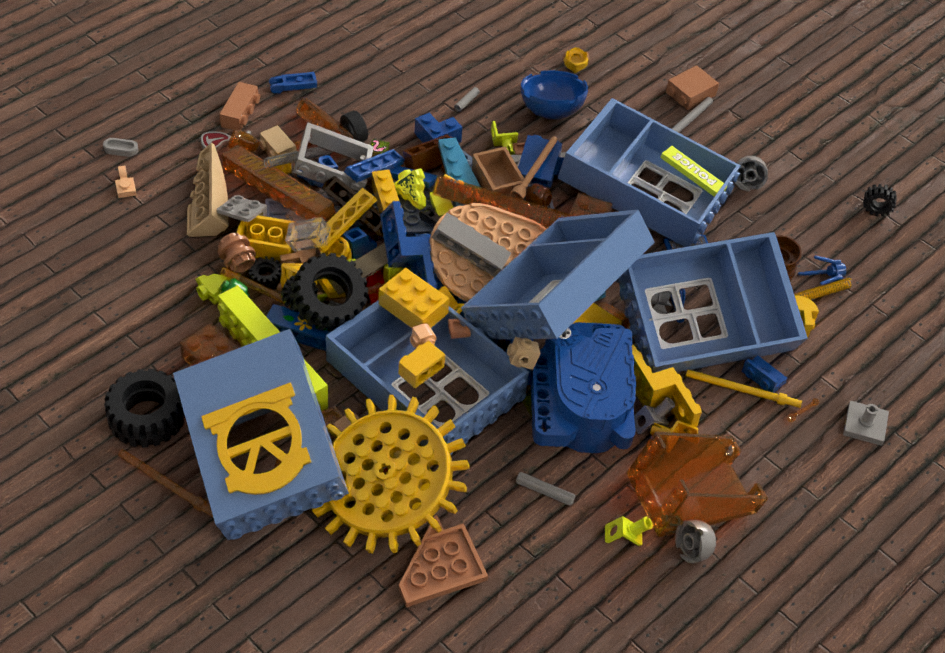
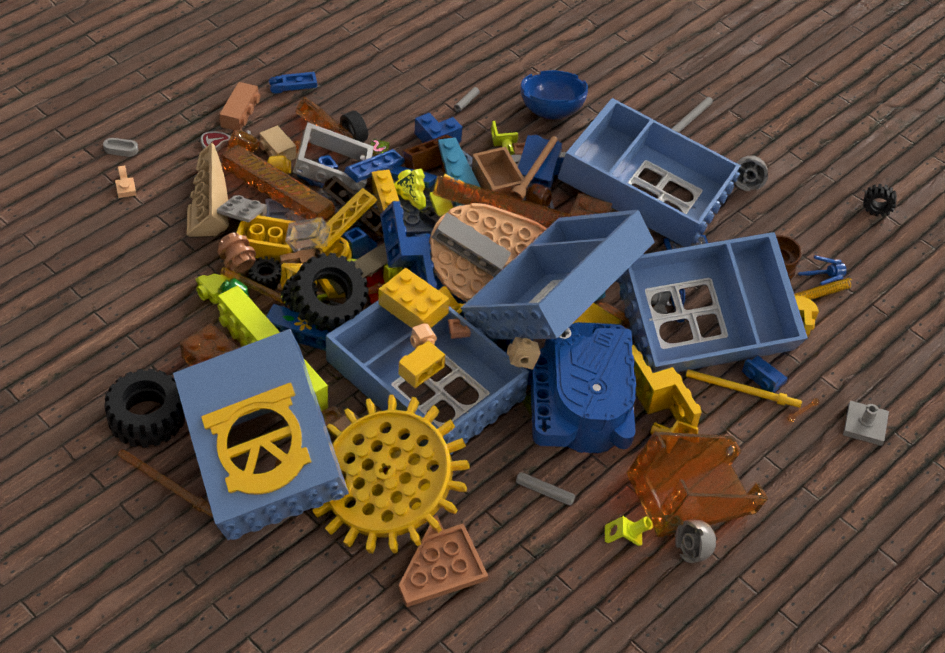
light grey piece [264,146,333,168] -> none
yellow hair [563,47,590,73] -> none
light grey bracket [634,397,676,435] -> none
neon yellow tile [660,146,727,197] -> none
nougat brick [666,65,719,110] -> none

